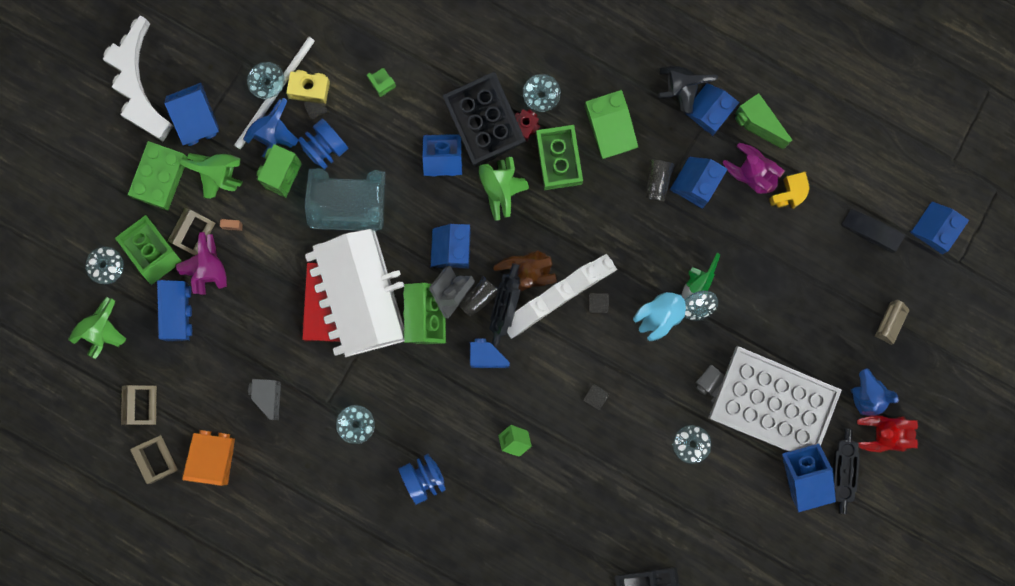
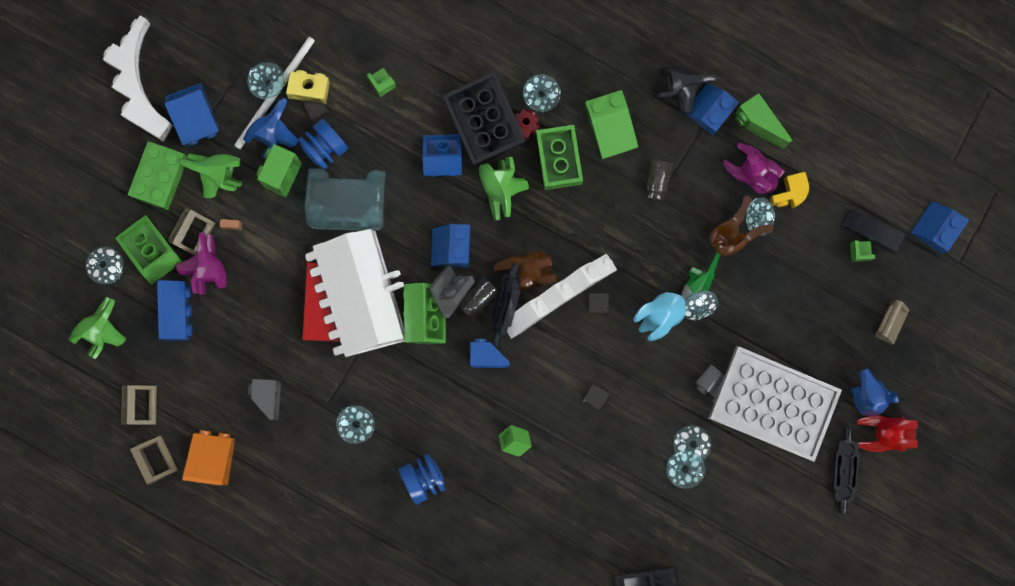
blue slope [670,157,727,209] -> none
blue slope [782,444,836,512] -> none
none -> clear light blue dish [667,450,705,489]
none -> reddish brown hair [709,196,773,256]
none -> clear light blue dish [746,198,775,236]
none -> bright green panel [850,240,875,262]

